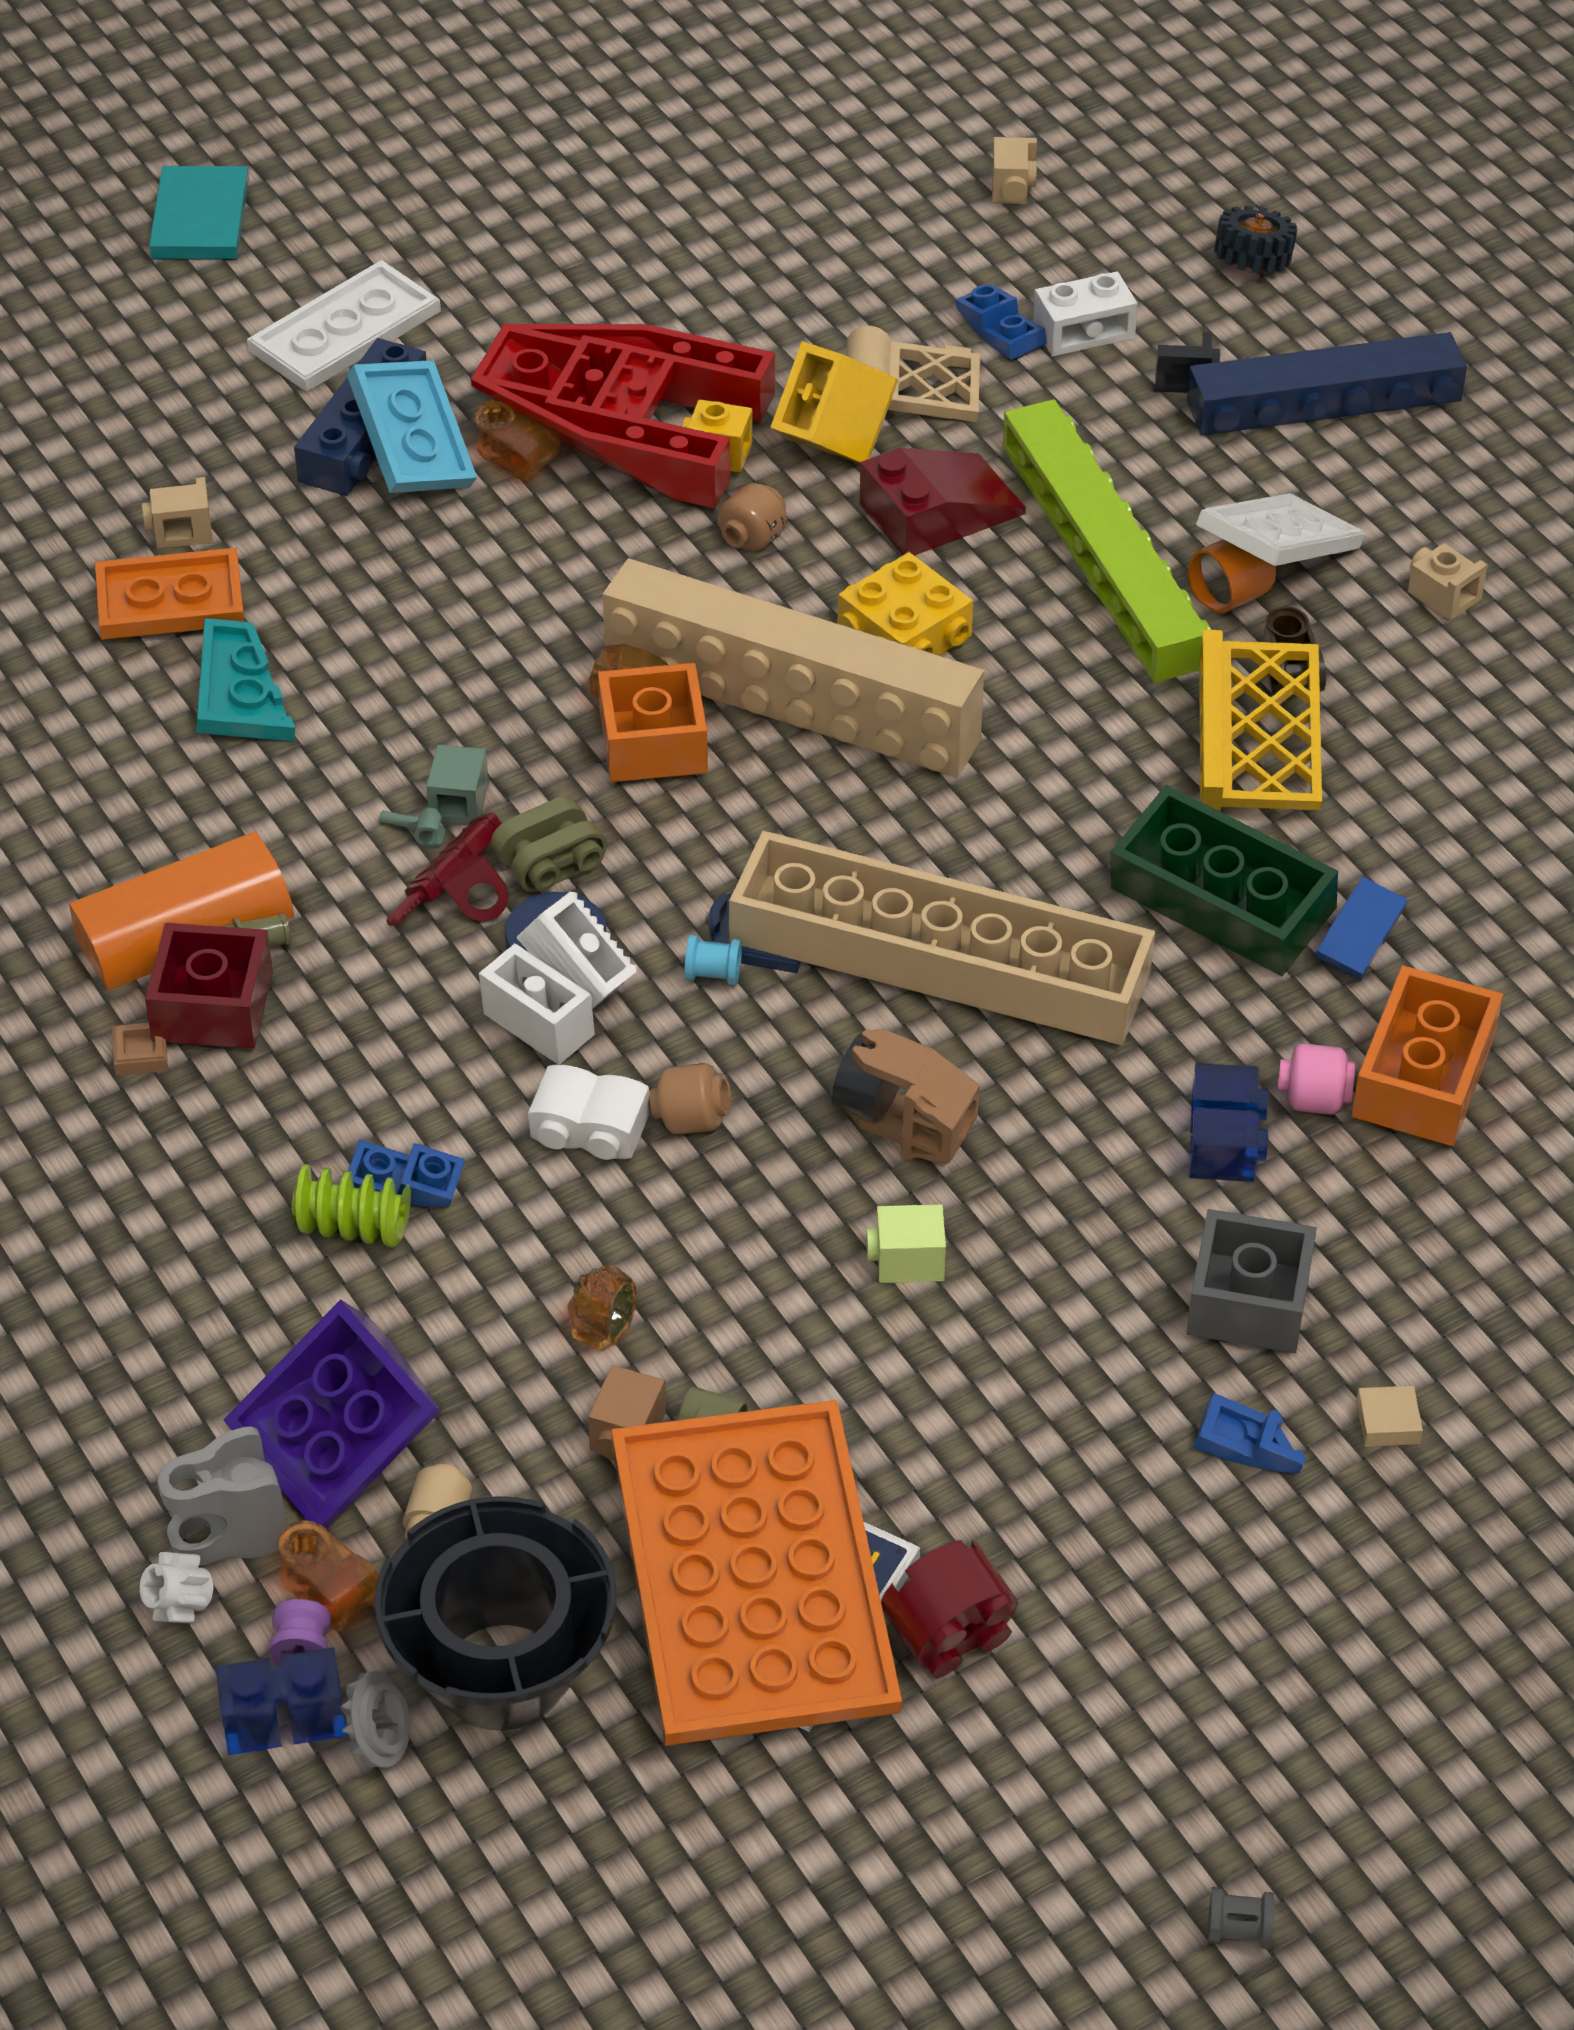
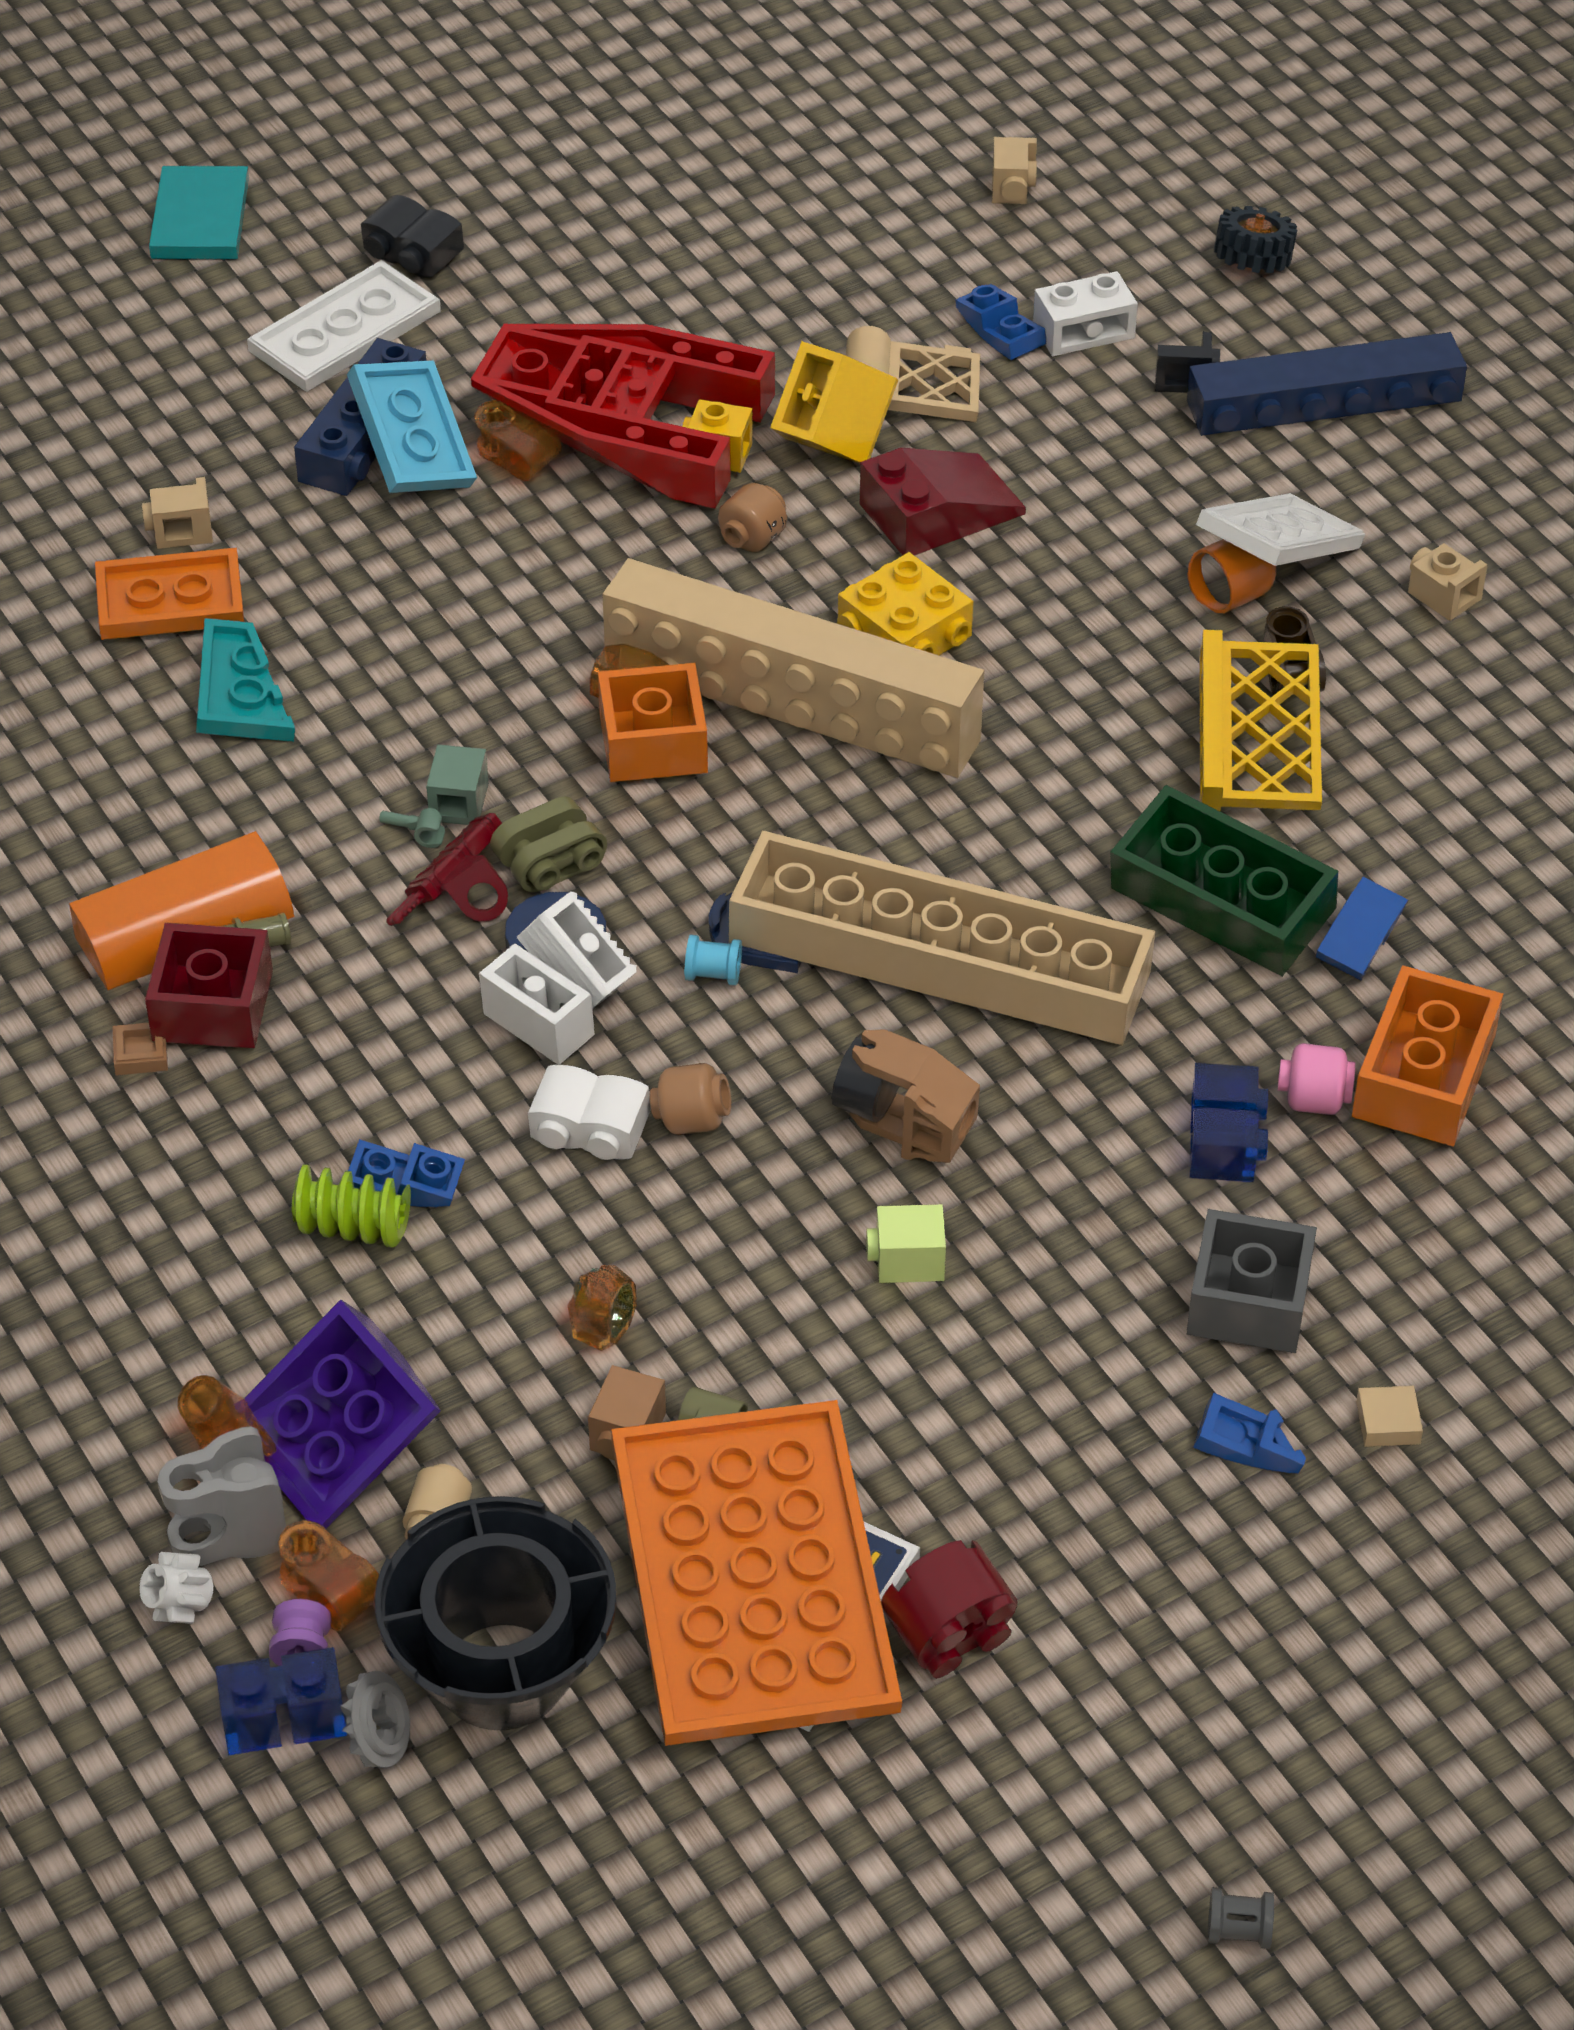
lime brick [1002,399,1211,683] -> none
none -> clear orange piece [177,1375,277,1457]
none -> black brick [360,195,464,277]

